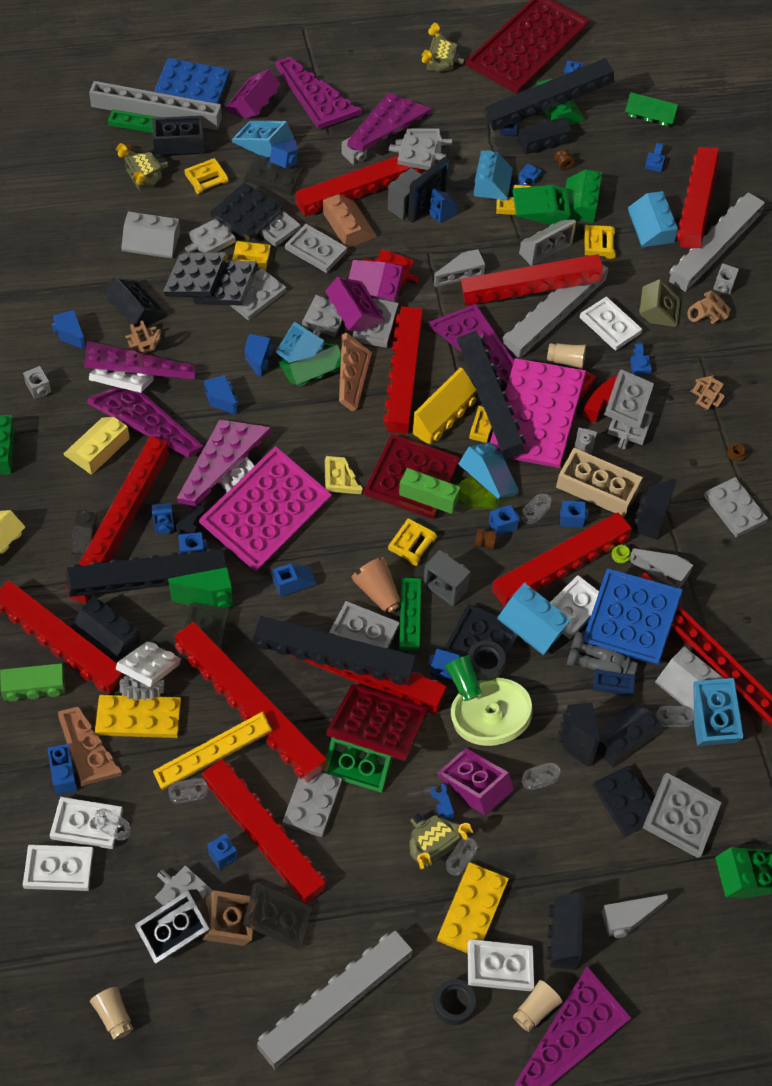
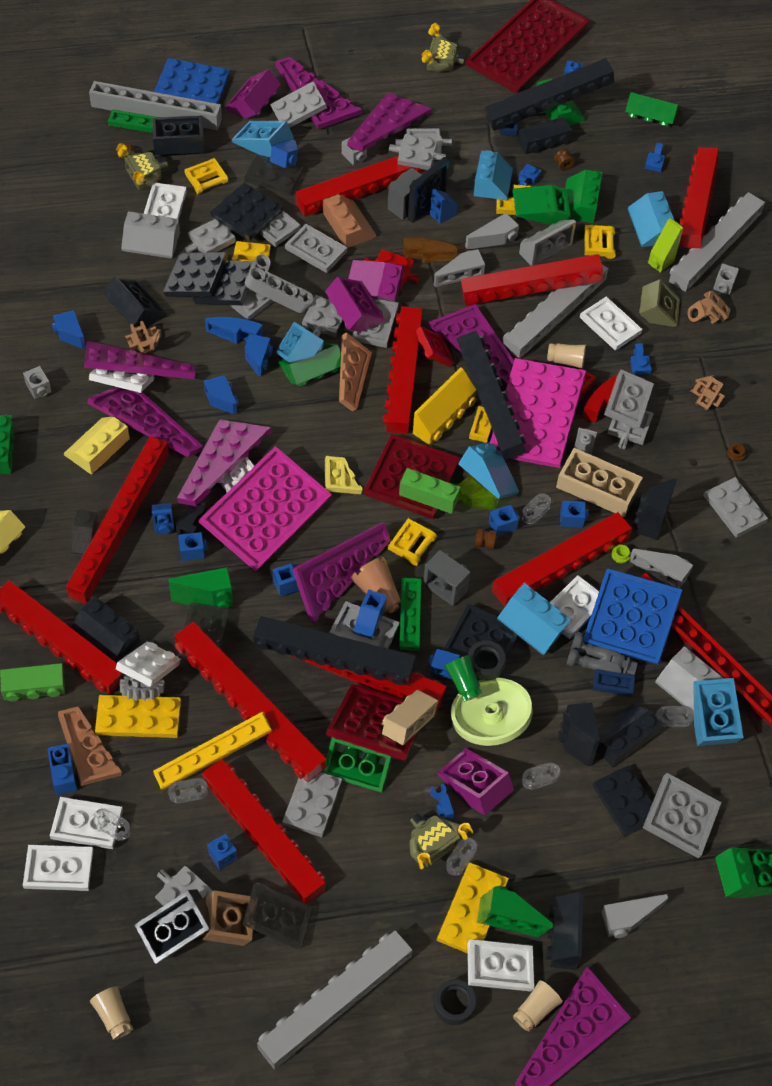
black brick [65,548,226,597] -> none
none -> white plate [144,183,187,219]
none -> blue slope [205,317,263,344]
none -> light grey beam [245,254,313,313]
none -> light grey plate [270,82,327,128]
none -> magenta wing [292,523,391,623]
none -> blue slope [353,589,387,640]
none -> tan brick [382,690,438,745]
none -> clear orange slope [402,237,457,263]
none -> red plate [416,326,455,367]
none -> light grey slope [465,213,519,249]
none -> green slope [477,886,553,938]
none -> lime slope [648,218,683,273]

